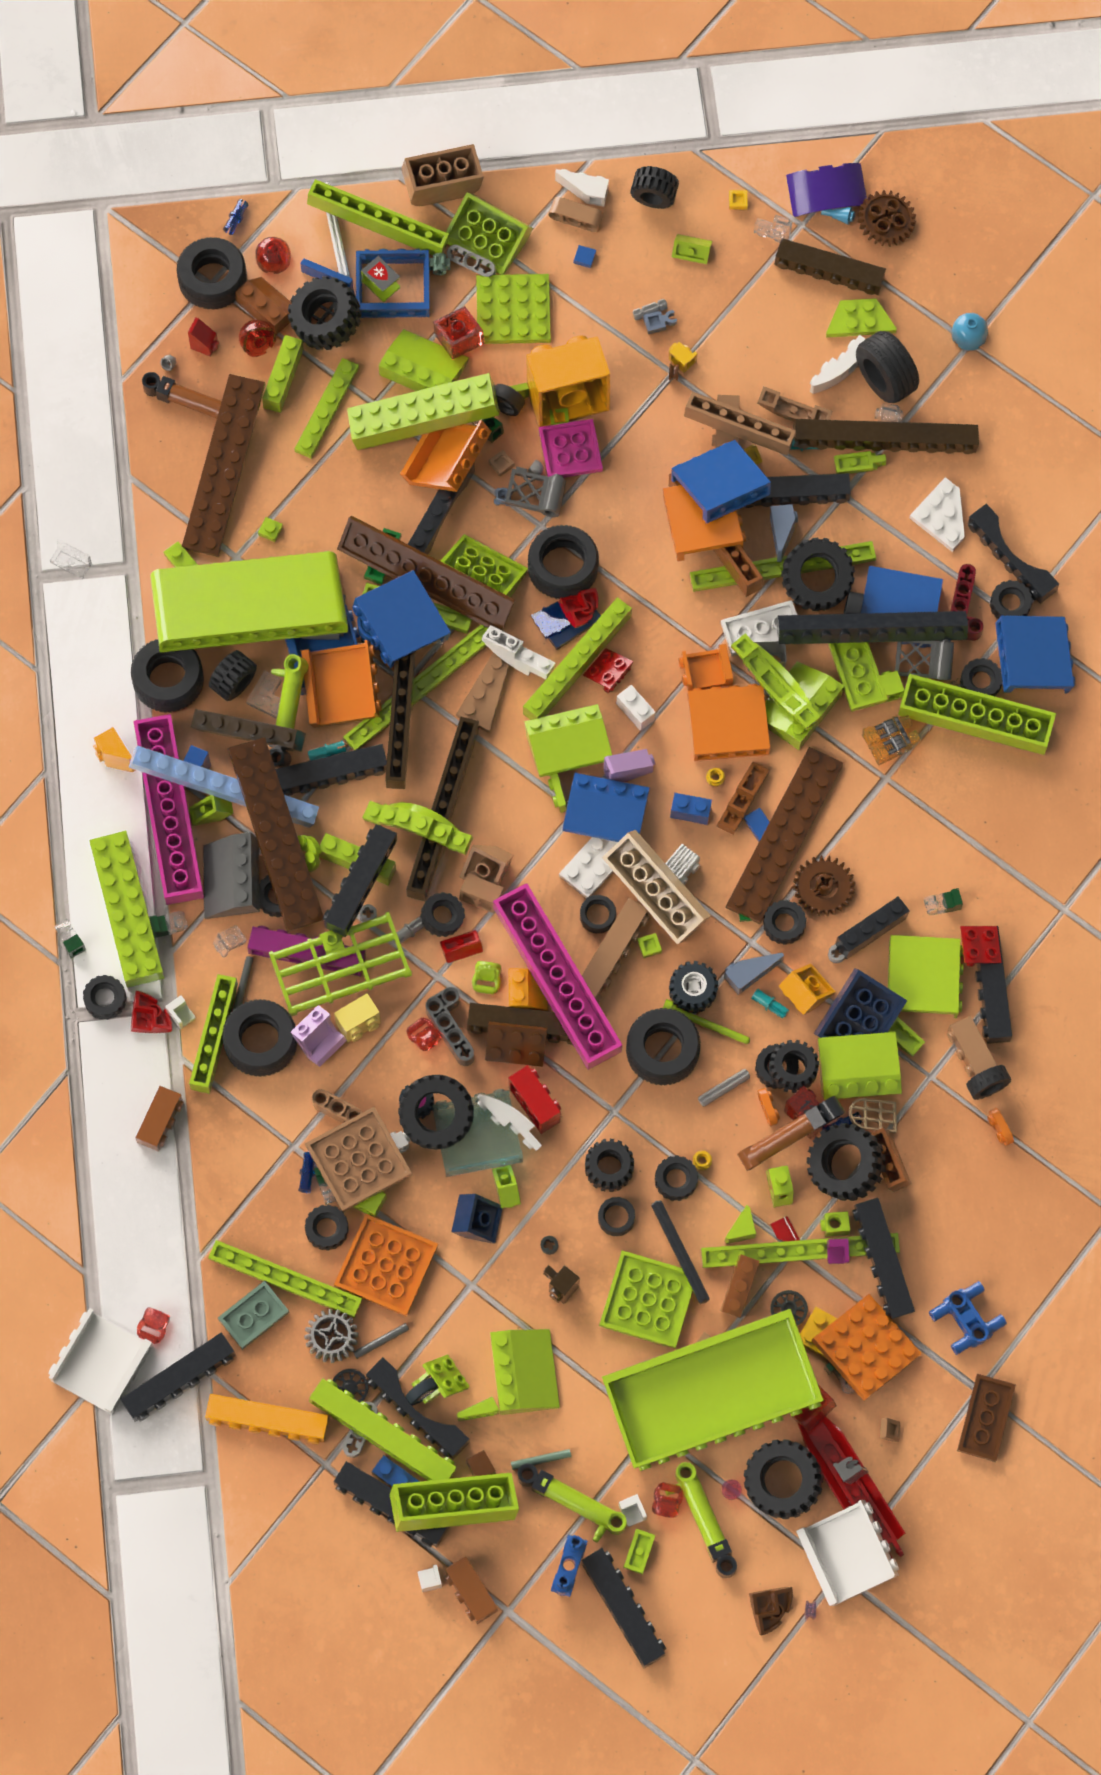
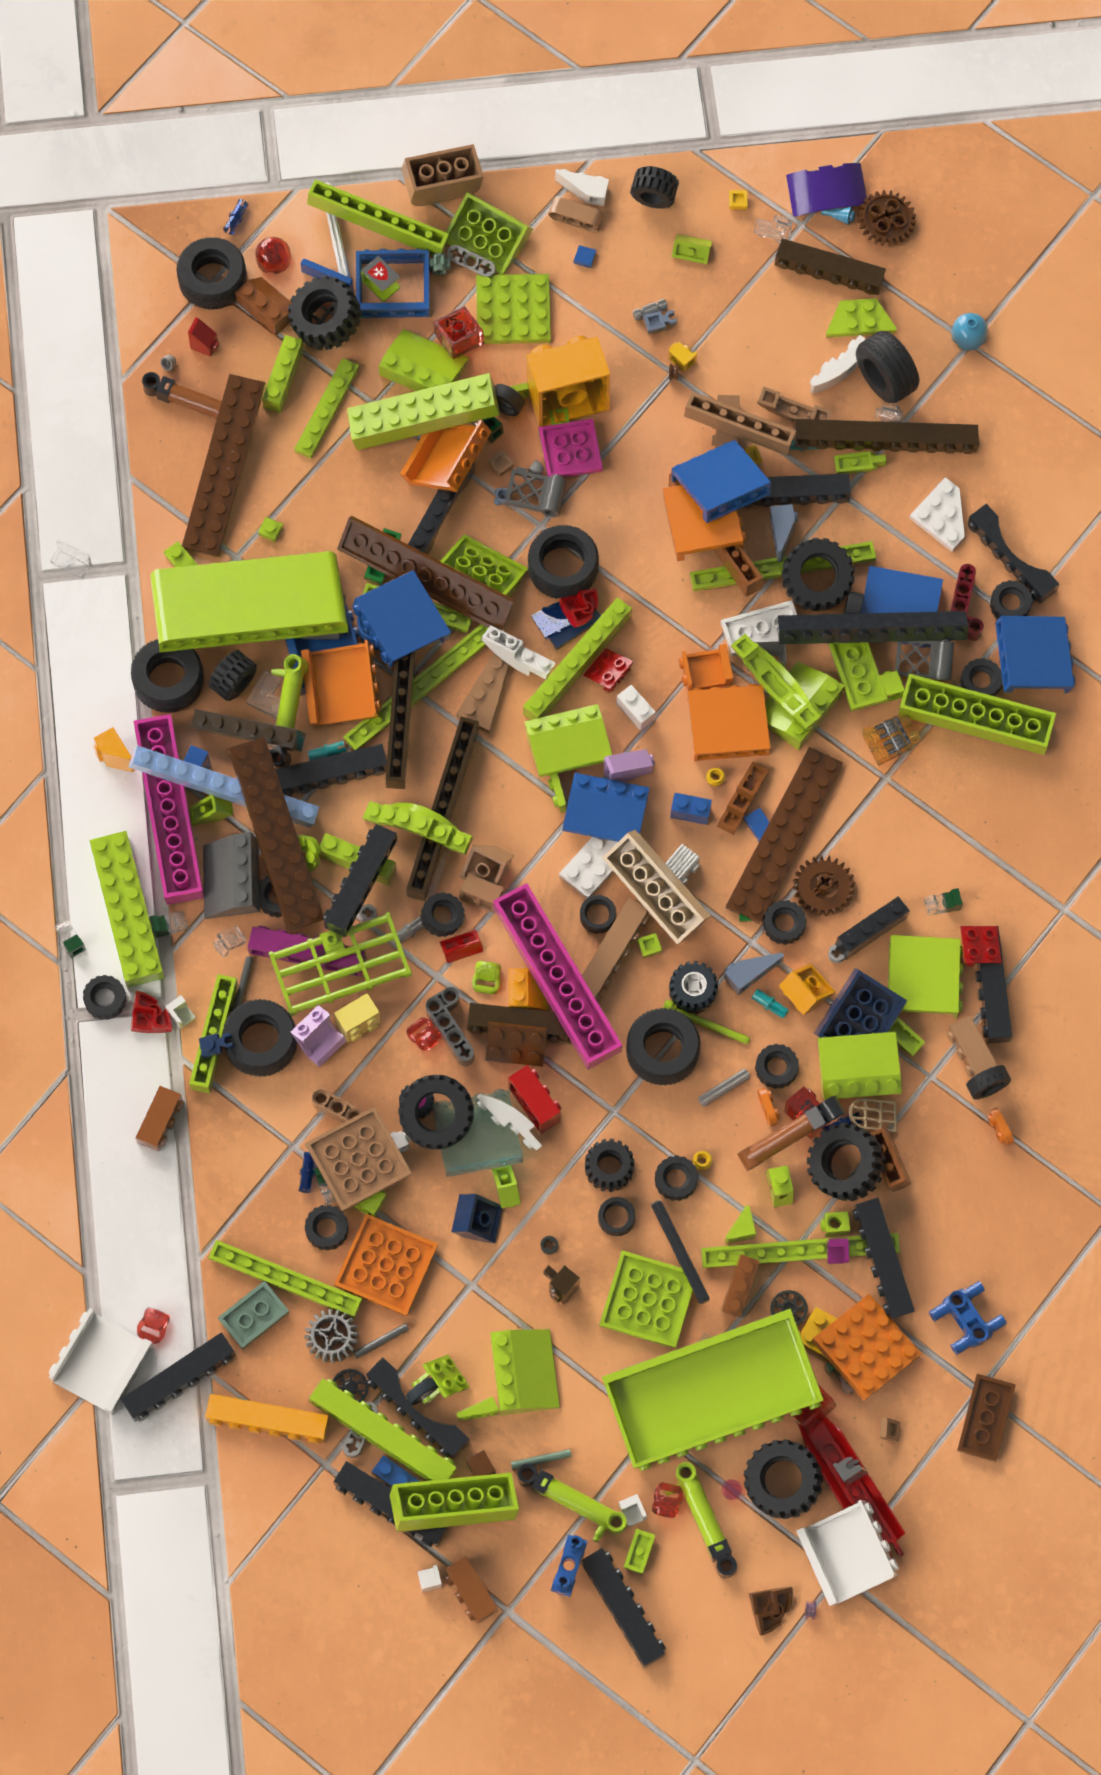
clear red cylinder [239,319,276,357] -> none
black tyre [769,1040,819,1093] -> none
red sticker [770,1216,800,1242] -> none
none -> dark blue plate [199,1033,235,1058]

